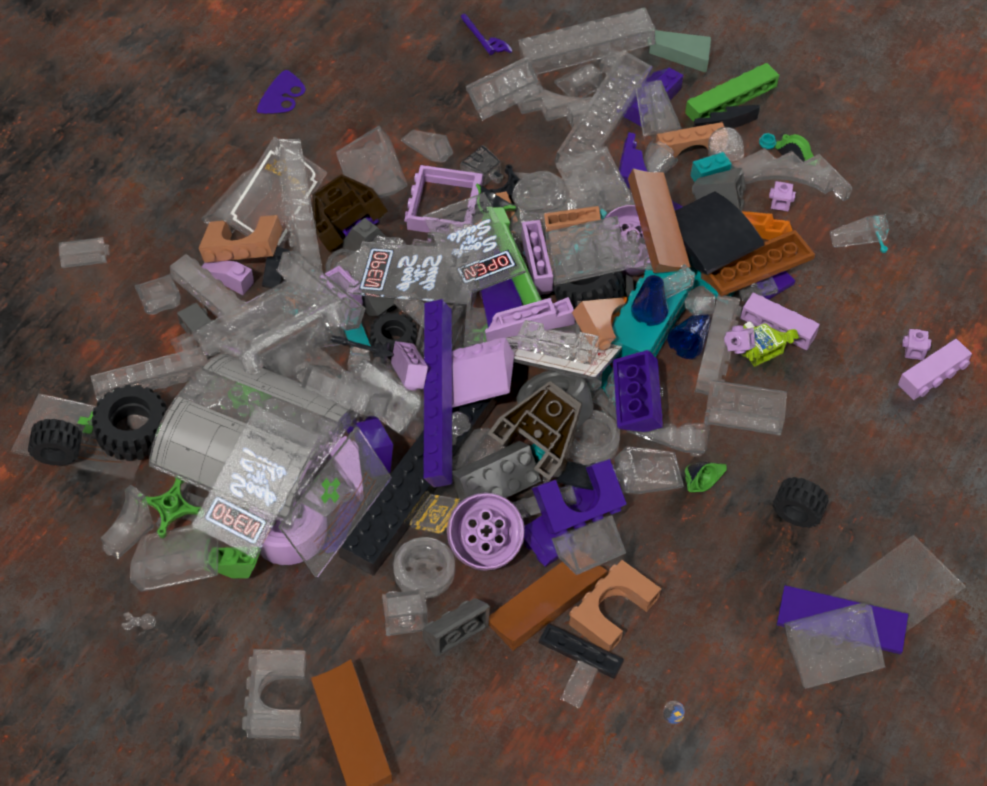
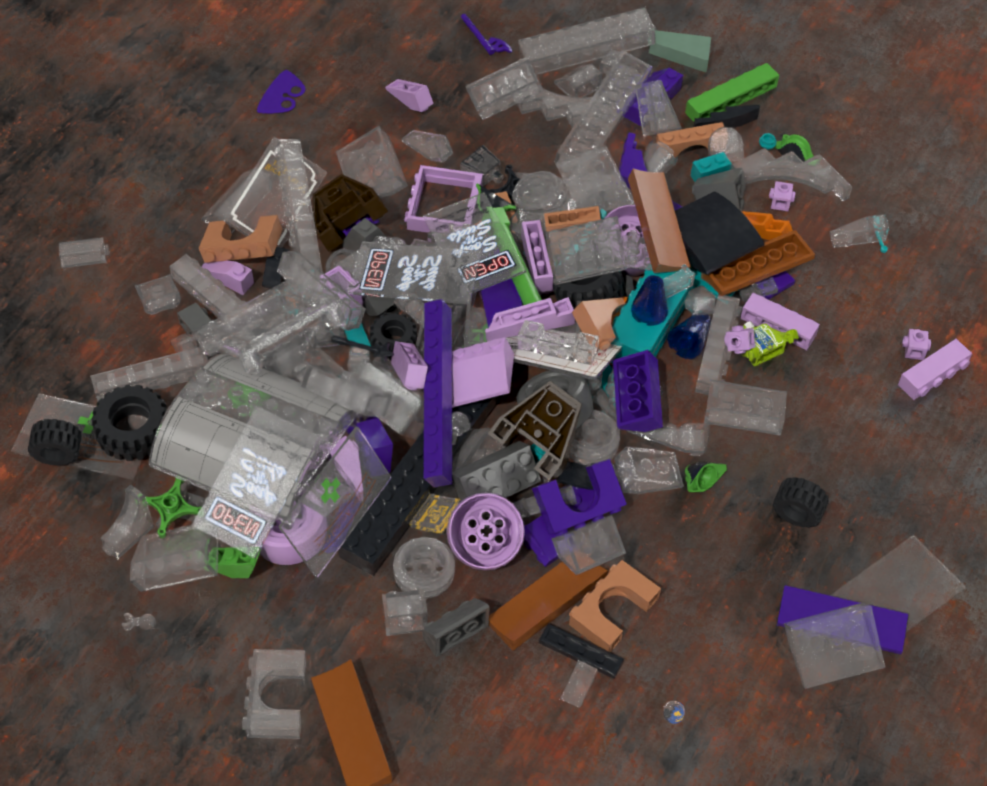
none -> lavender slope [385,79,434,112]

